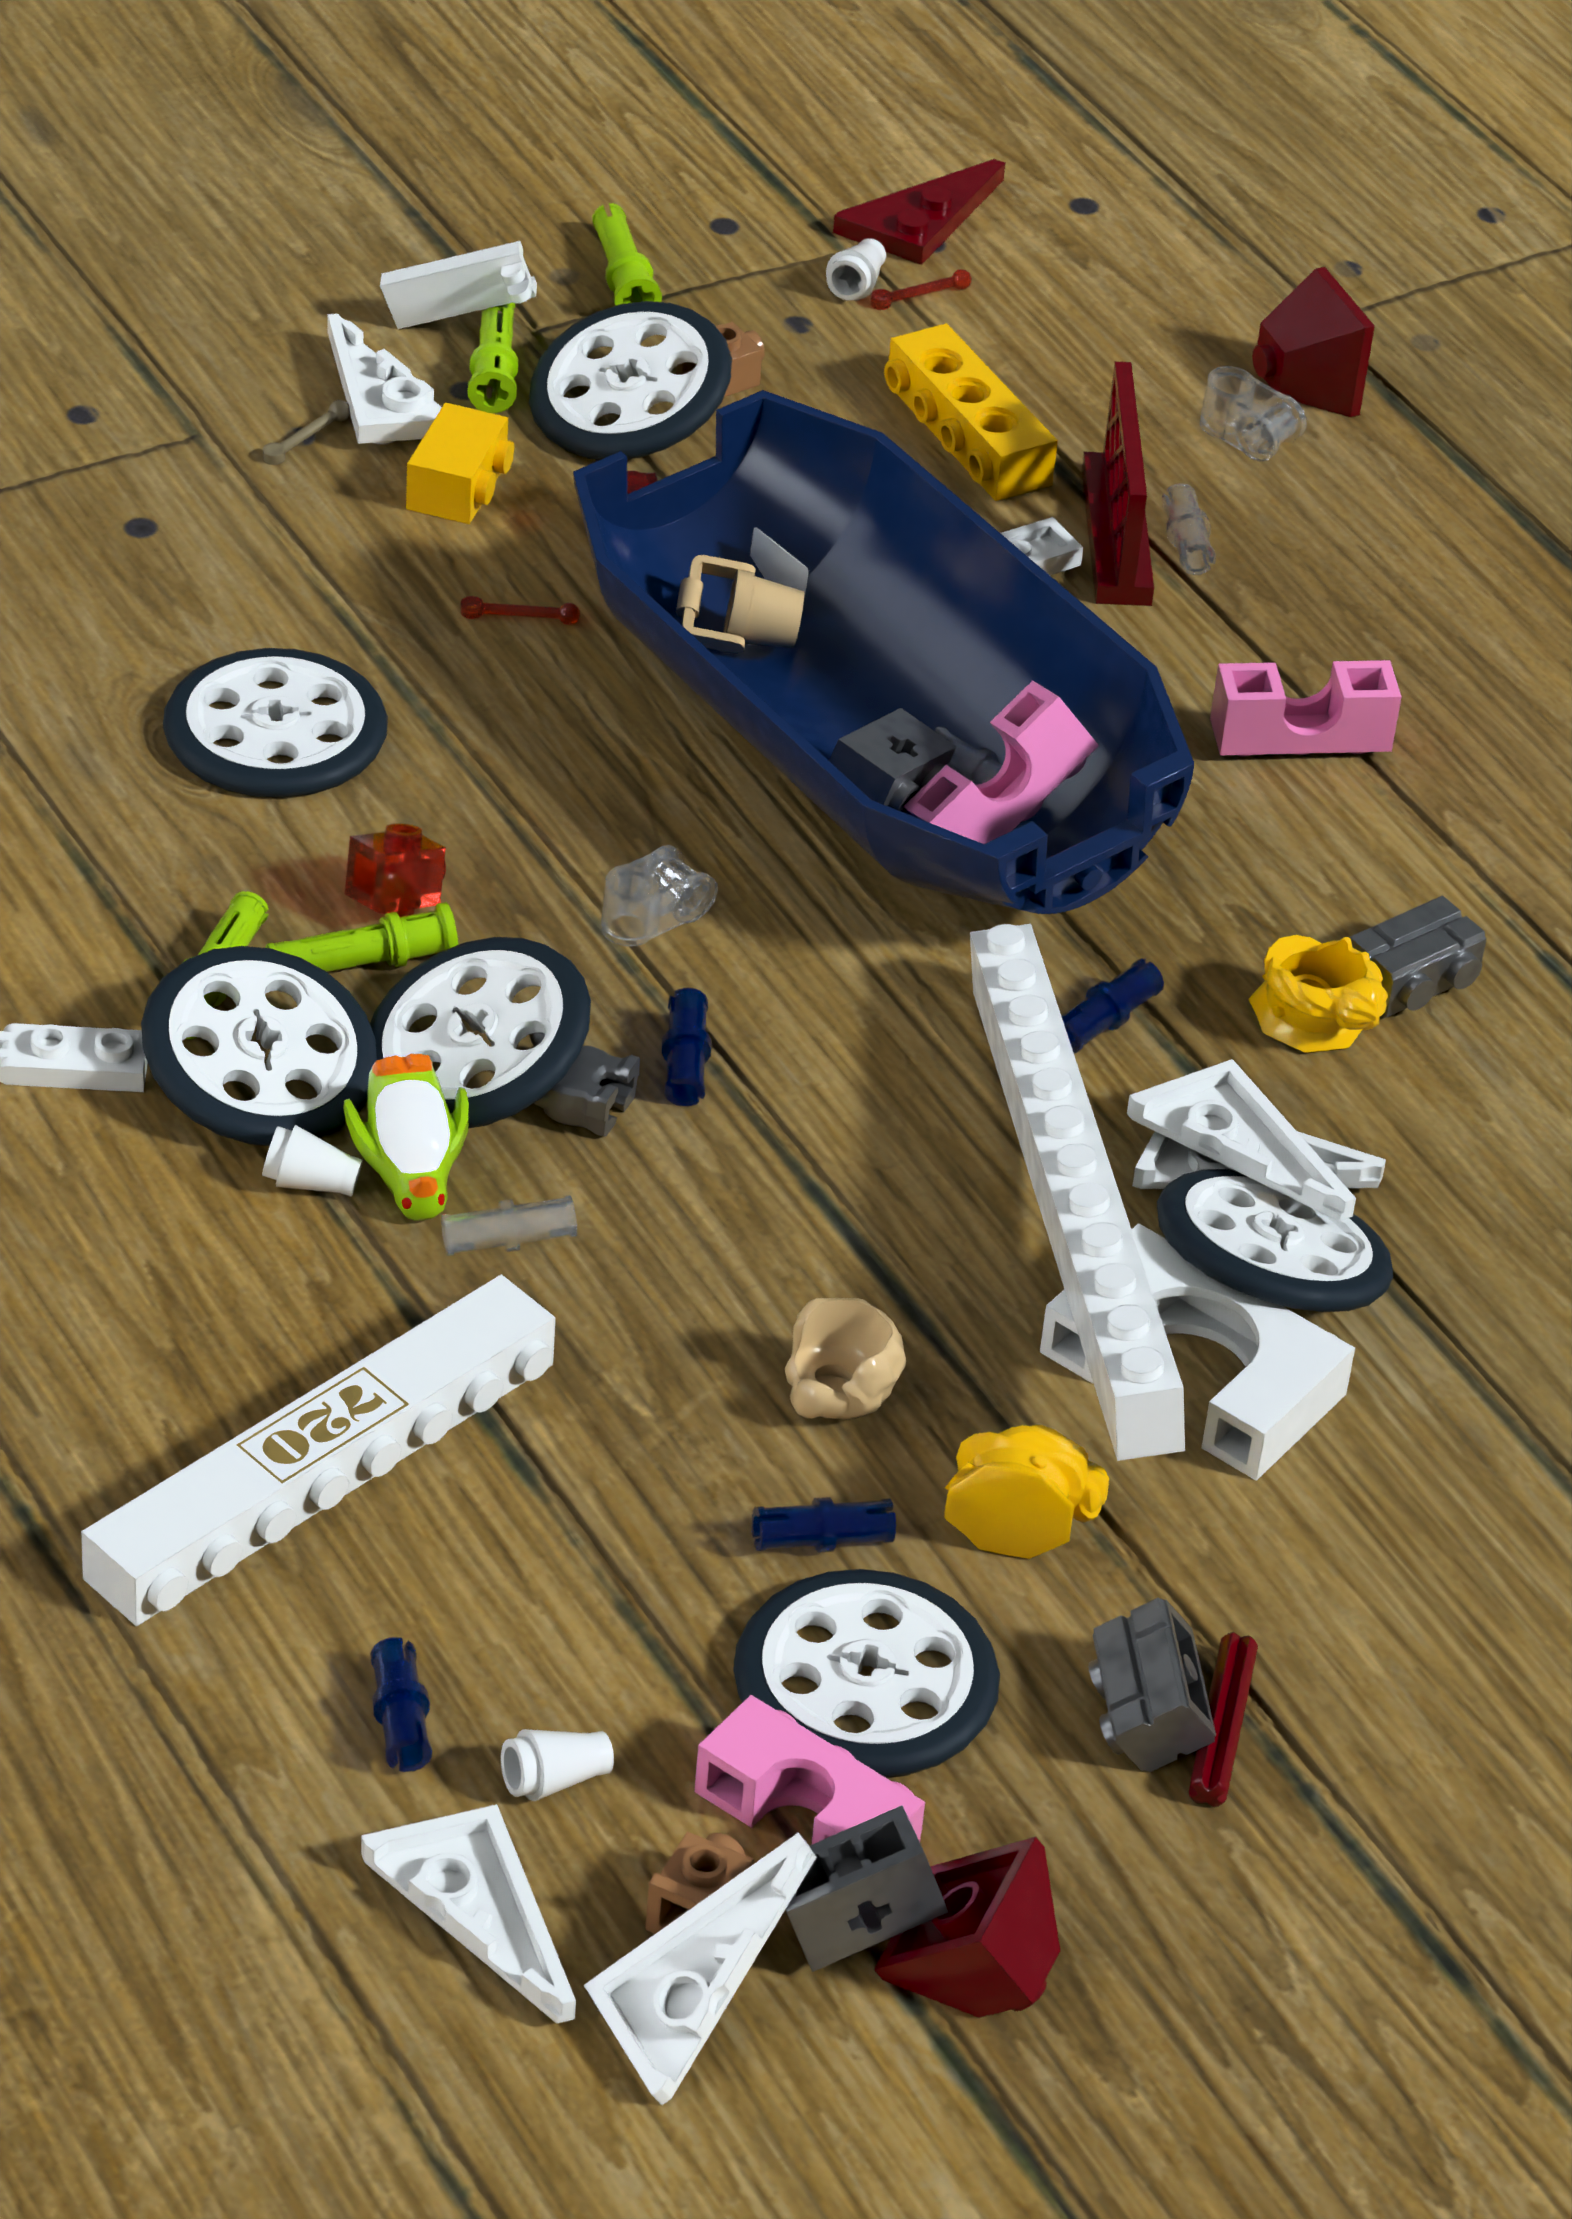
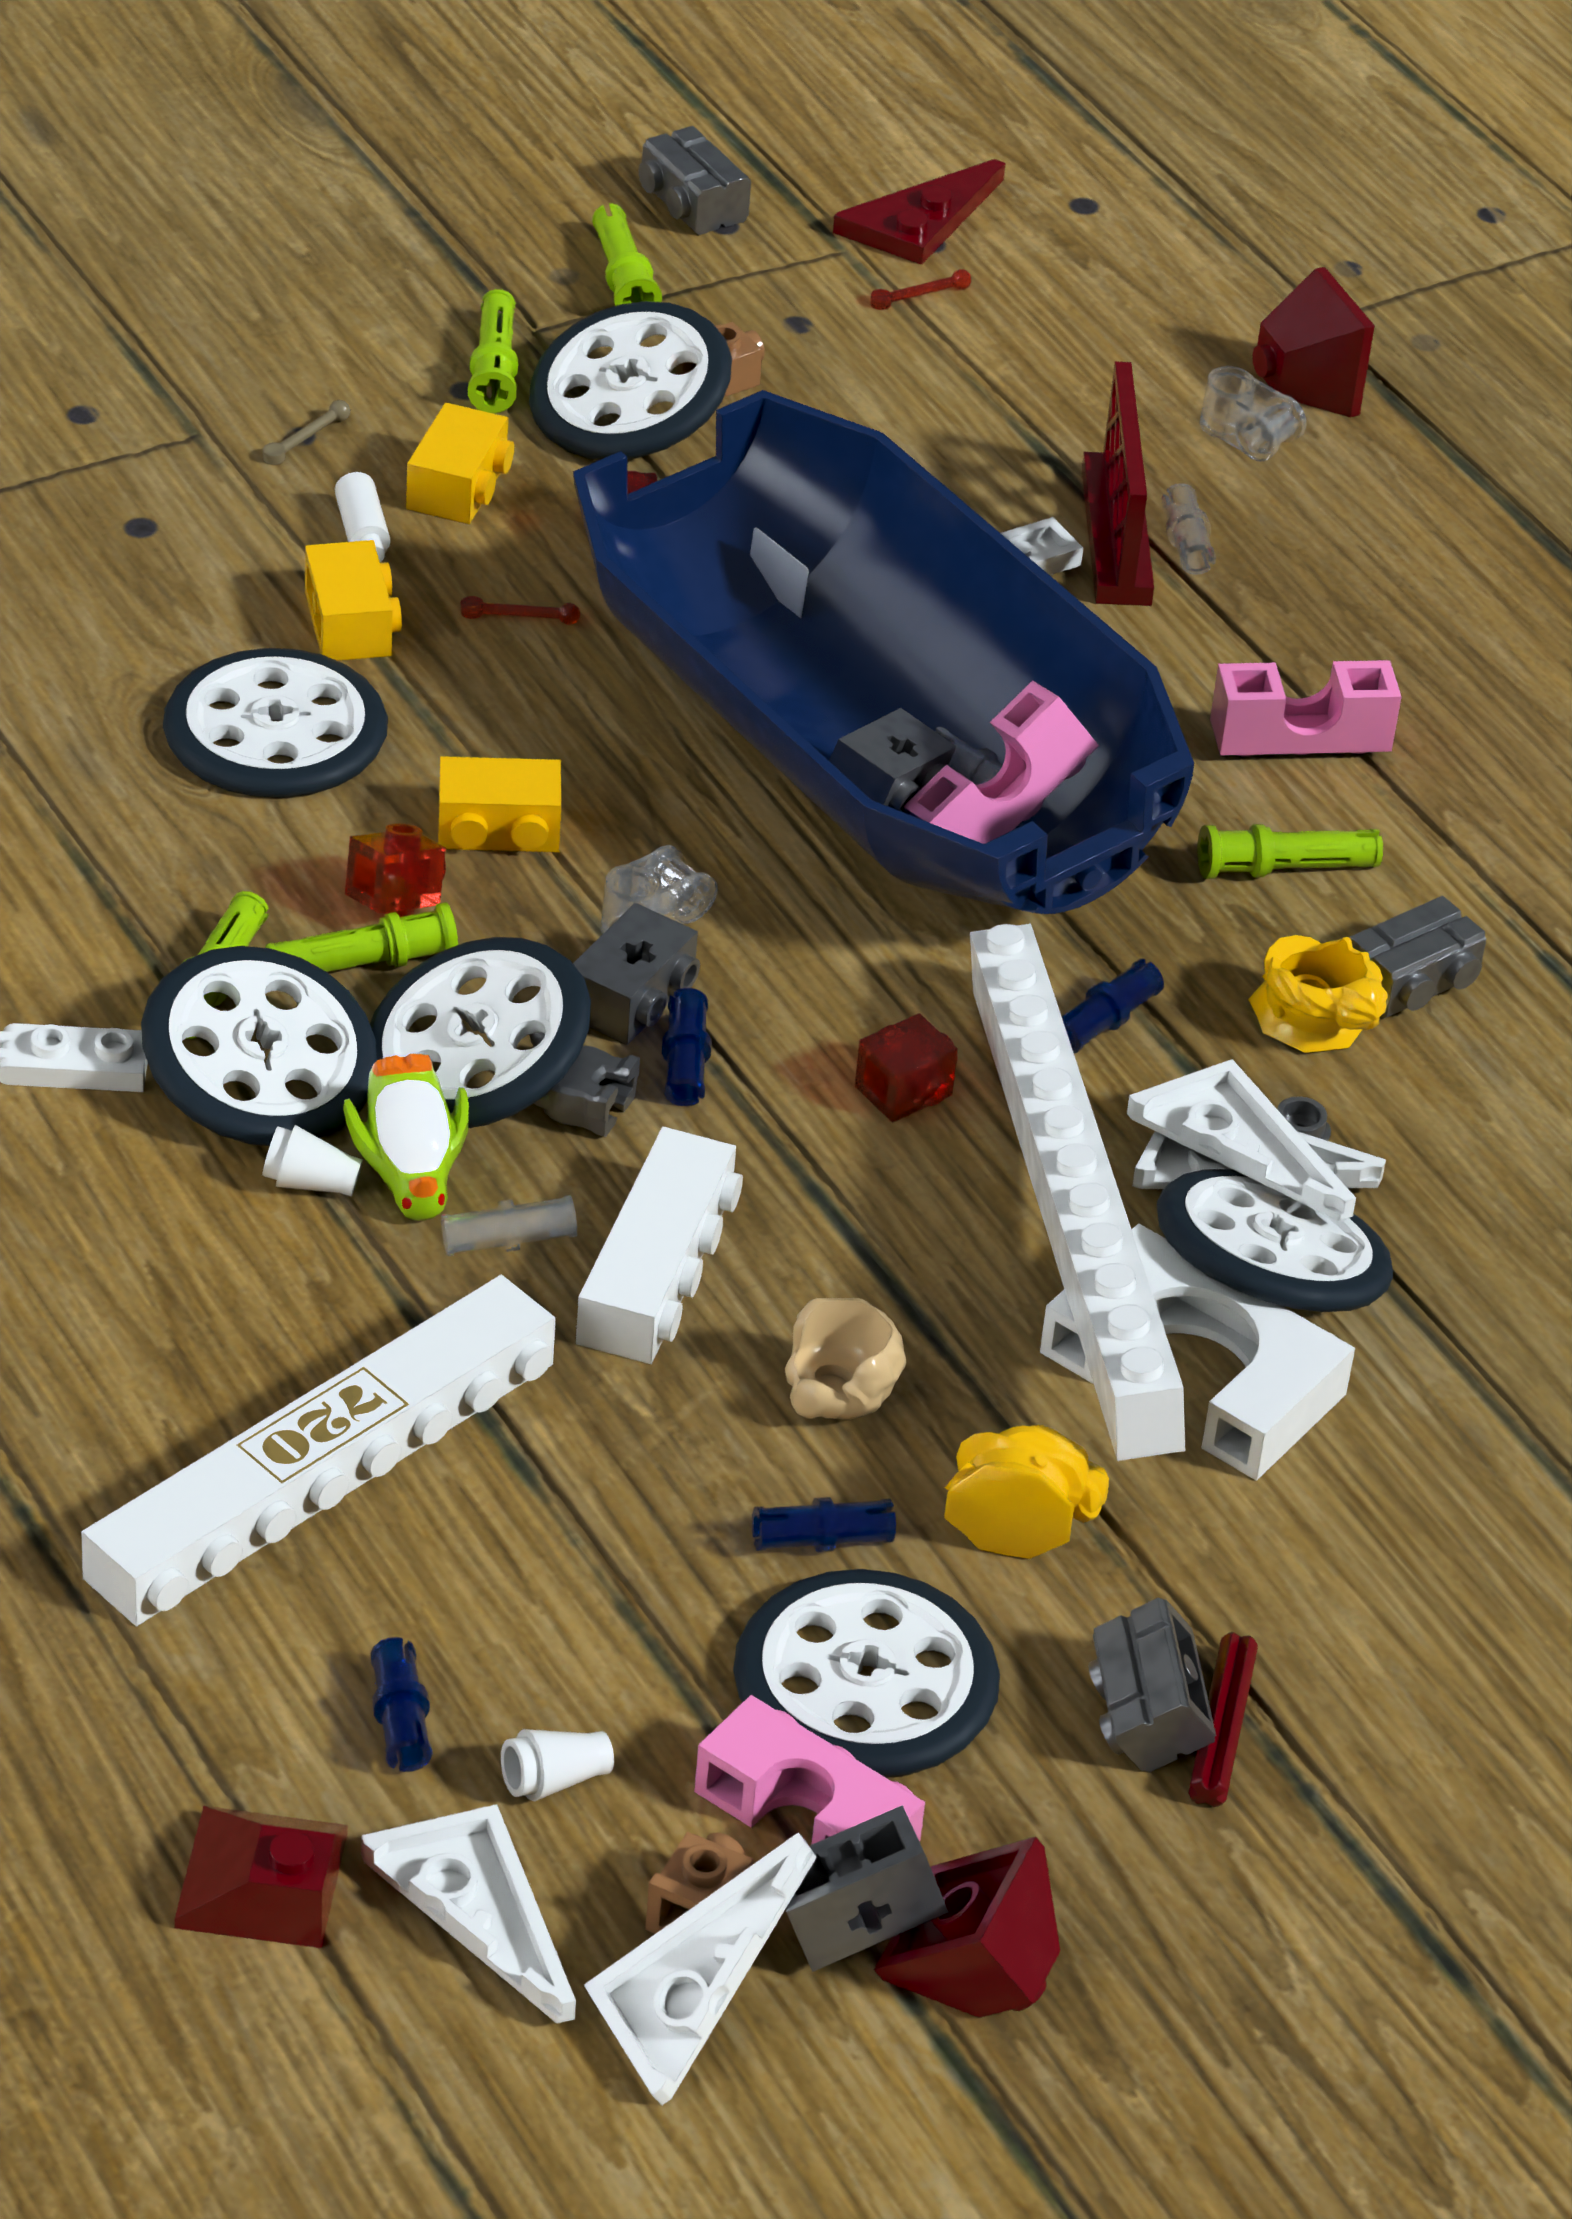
white wing [328,314,442,444] -> none
white hinge [380,241,537,329] -> none
tan piece [676,555,804,653] -> none
white cone [826,239,886,301] -> none
yellow brick [884,323,1058,501] -> none
none -> dark red slope [174,1806,348,1948]
none -> yellow brick [305,540,402,661]
none -> white cylinder [335,472,390,562]
none -> yellow brick [438,756,561,852]
none -> flat silver brick [573,903,700,1045]
none -> white brick [576,1126,743,1364]
none -> flat silver brick [638,126,751,235]
none -> clear red brick [855,1013,958,1123]
none -> lime pin [1197,824,1383,879]
none -> flat silver plate [1277,1096,1331,1141]

